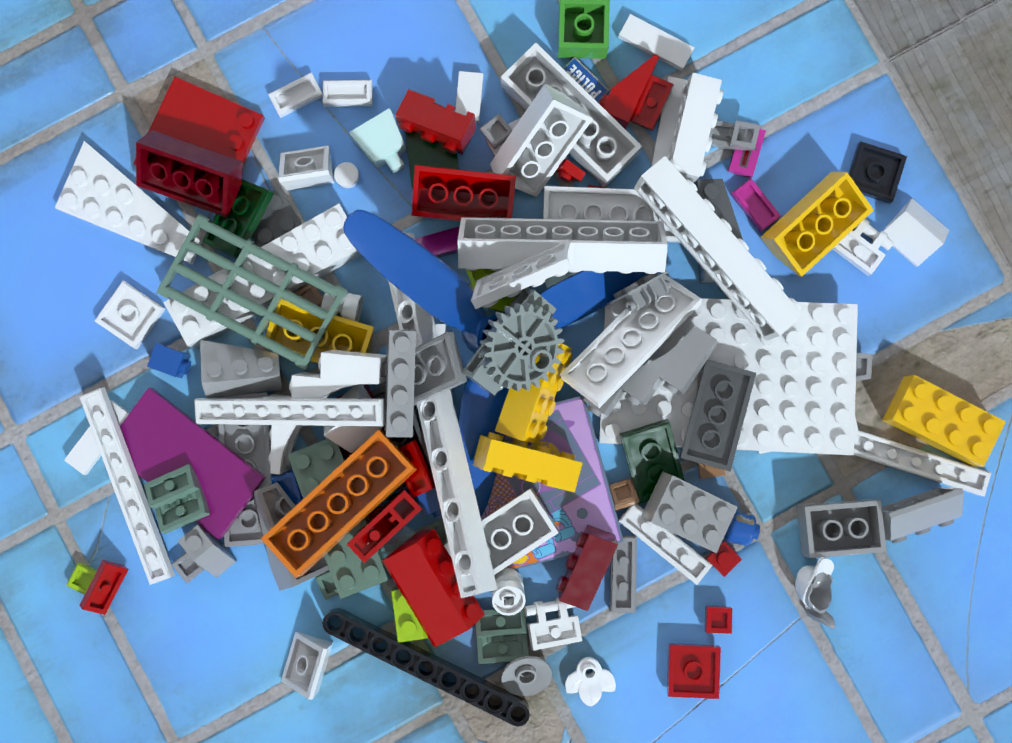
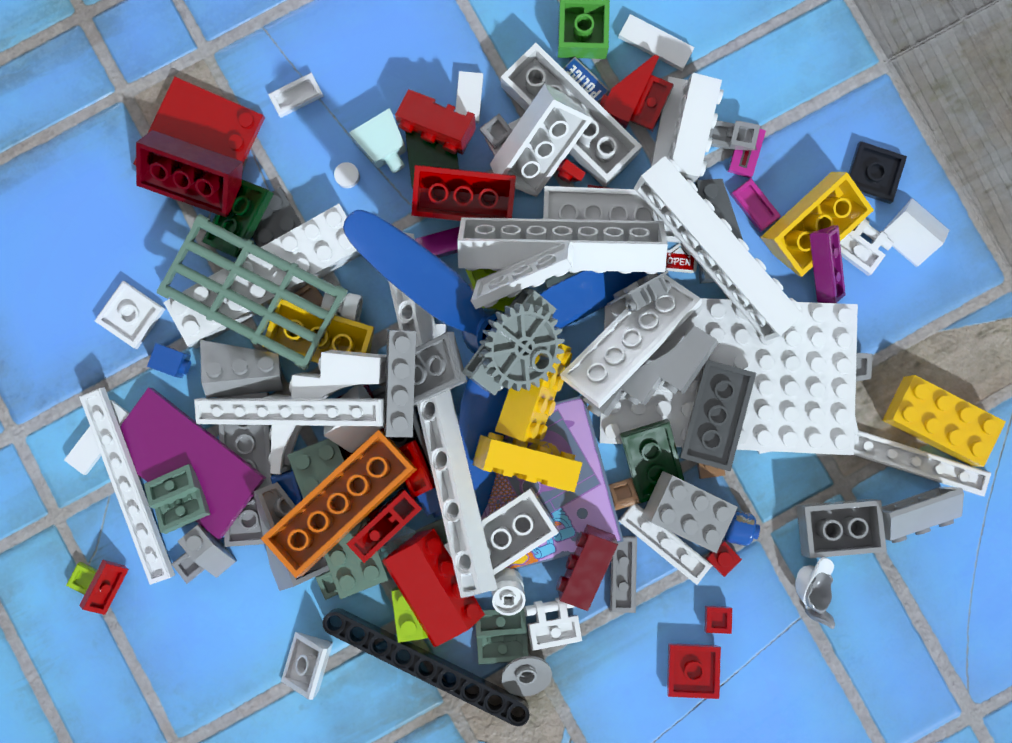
white wing [55,141,202,264] -> none
white slope [278,145,335,191] -> none
white tile [323,80,373,107] -> none
white plate [565,657,616,706] -> none
none -> sticker [665,243,697,273]
none -> magenta slope [810,225,846,303]

